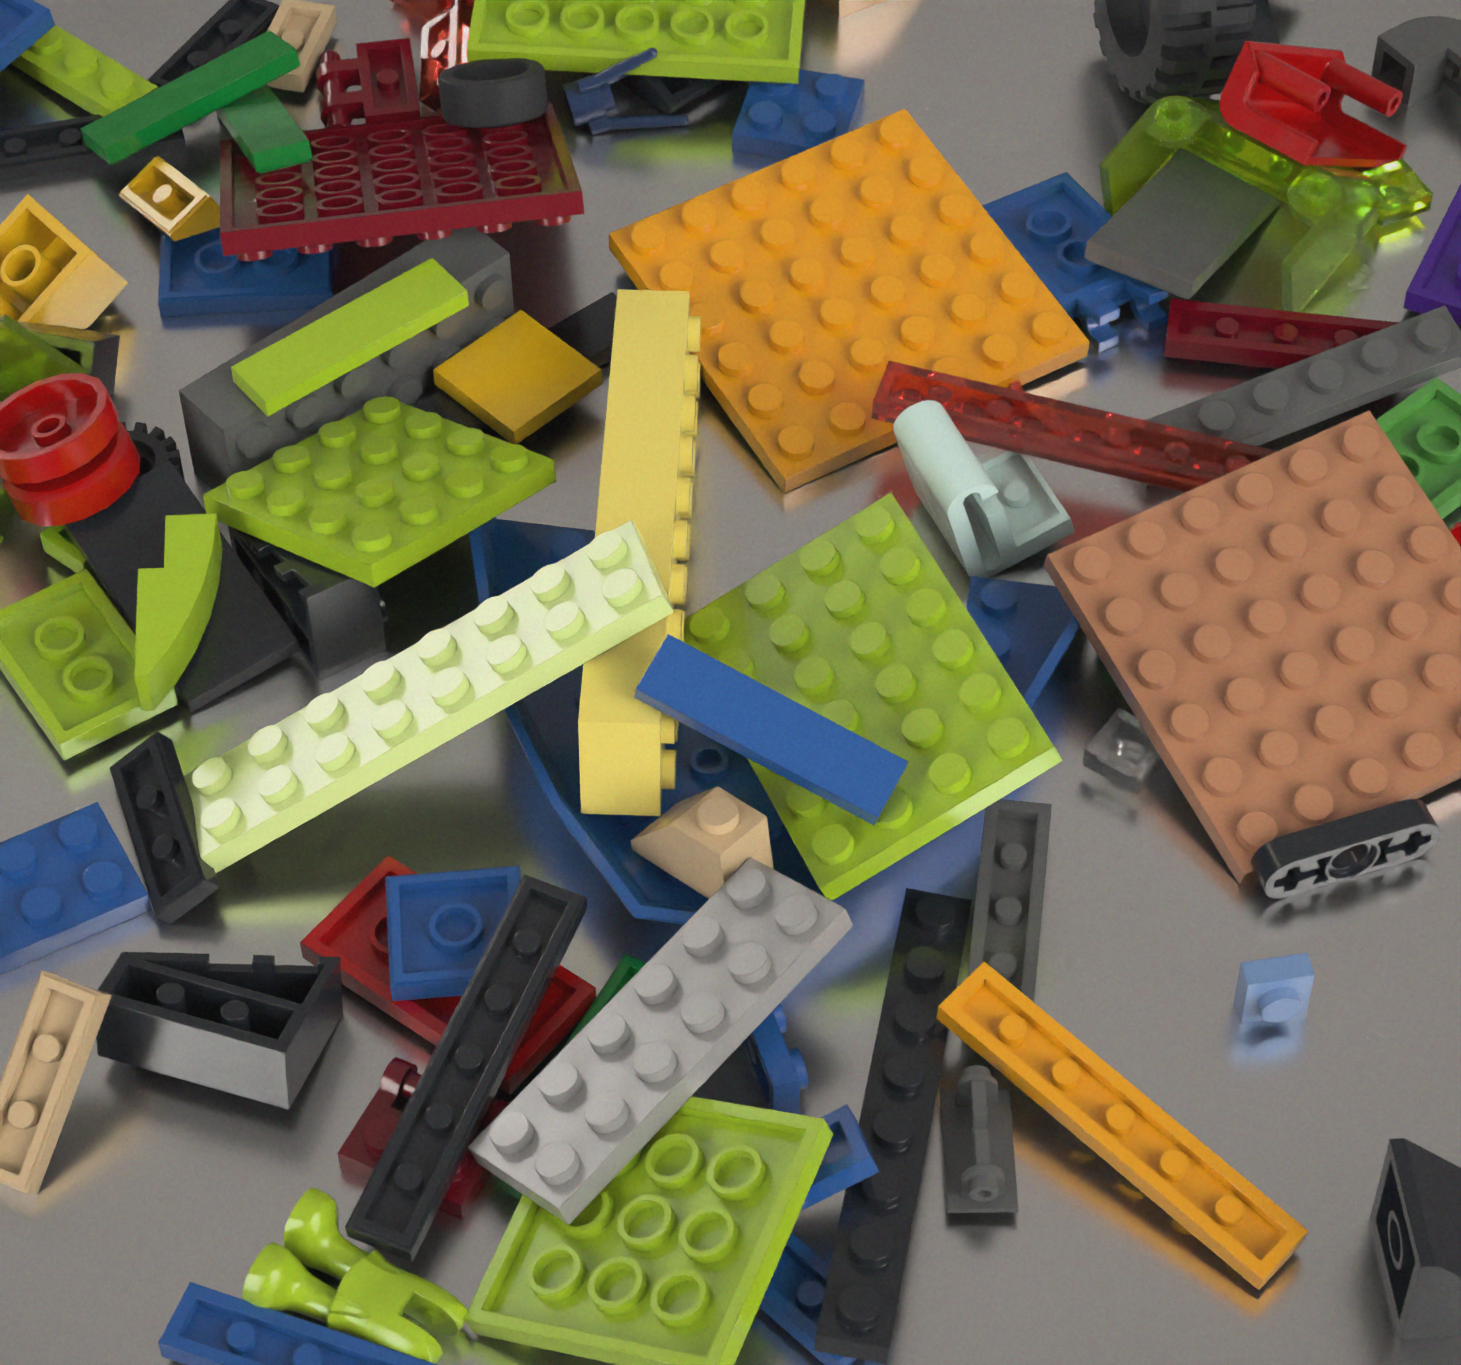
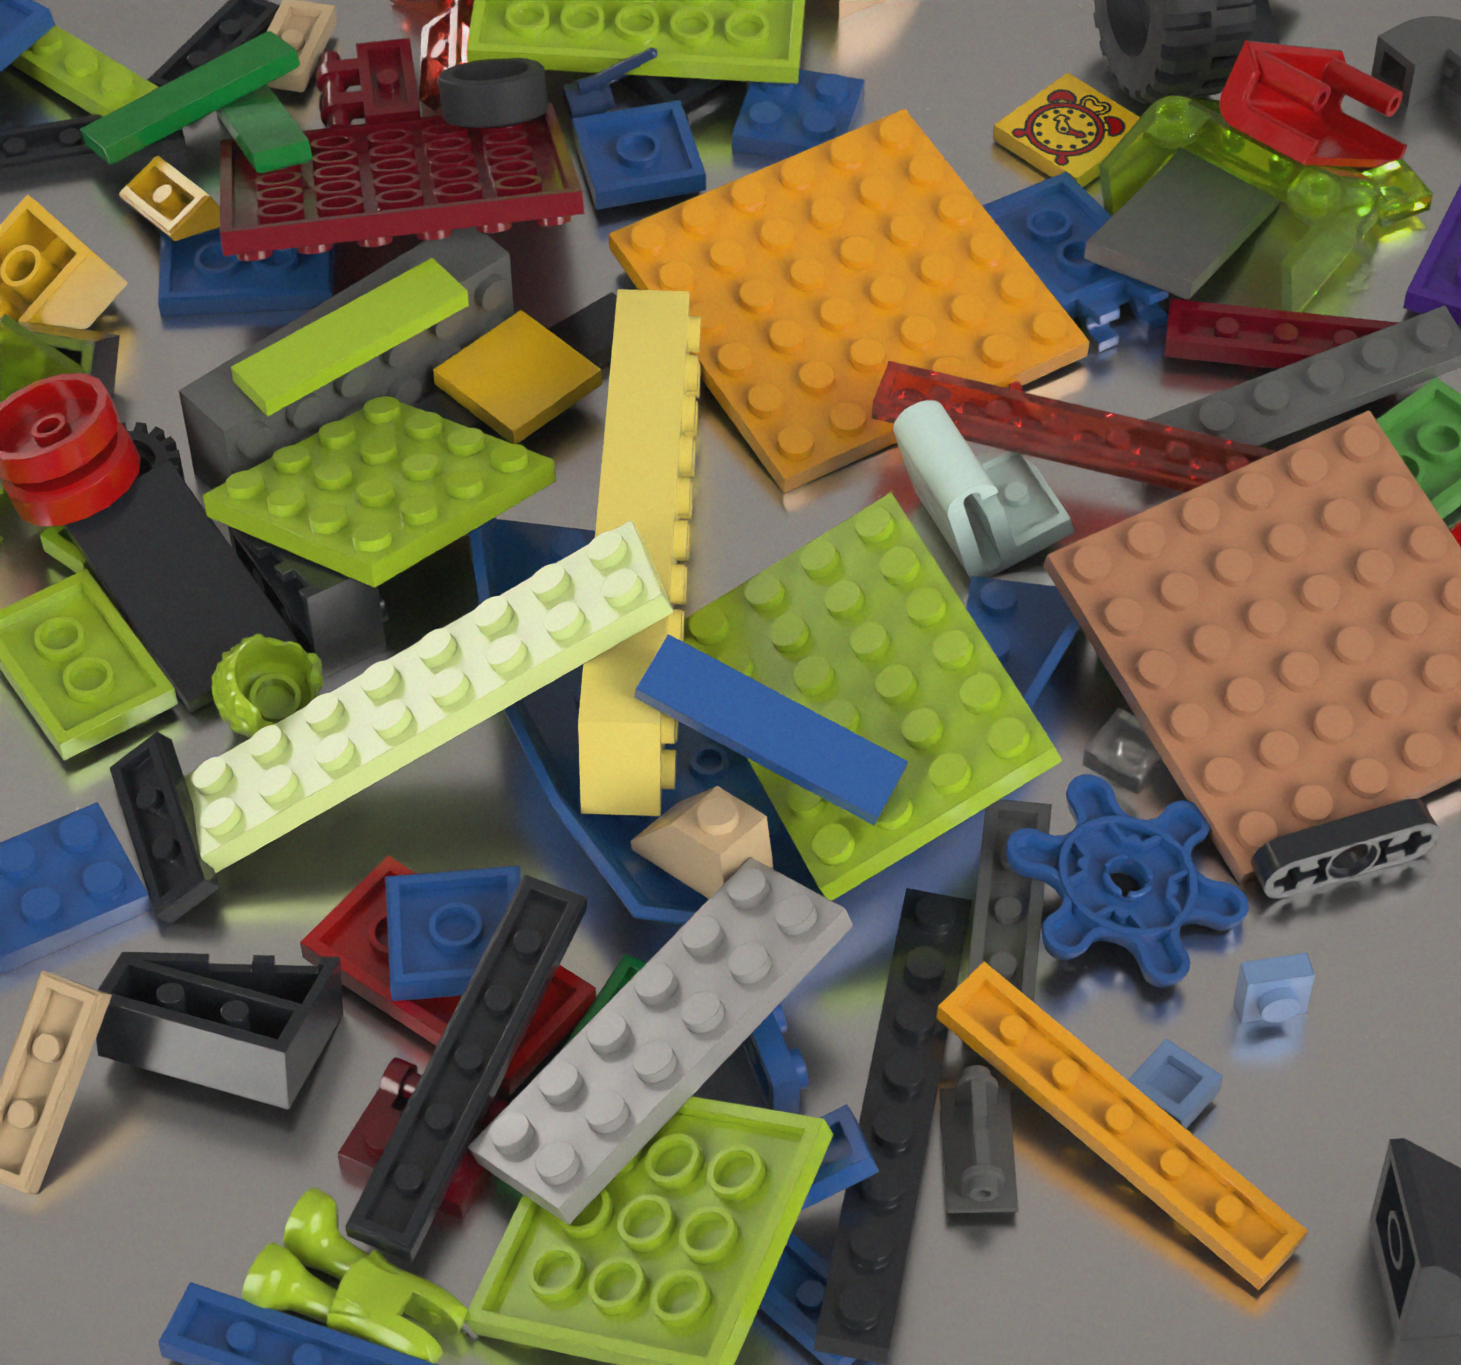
lime slope [134,514,223,711] -> none
none -> lime hair [211,633,323,738]
none -> blue plate [572,100,706,209]
none -> yellow tile [993,72,1151,187]
none -> blue plate [1006,774,1249,988]
none -> medium blue plate [1128,1038,1223,1129]

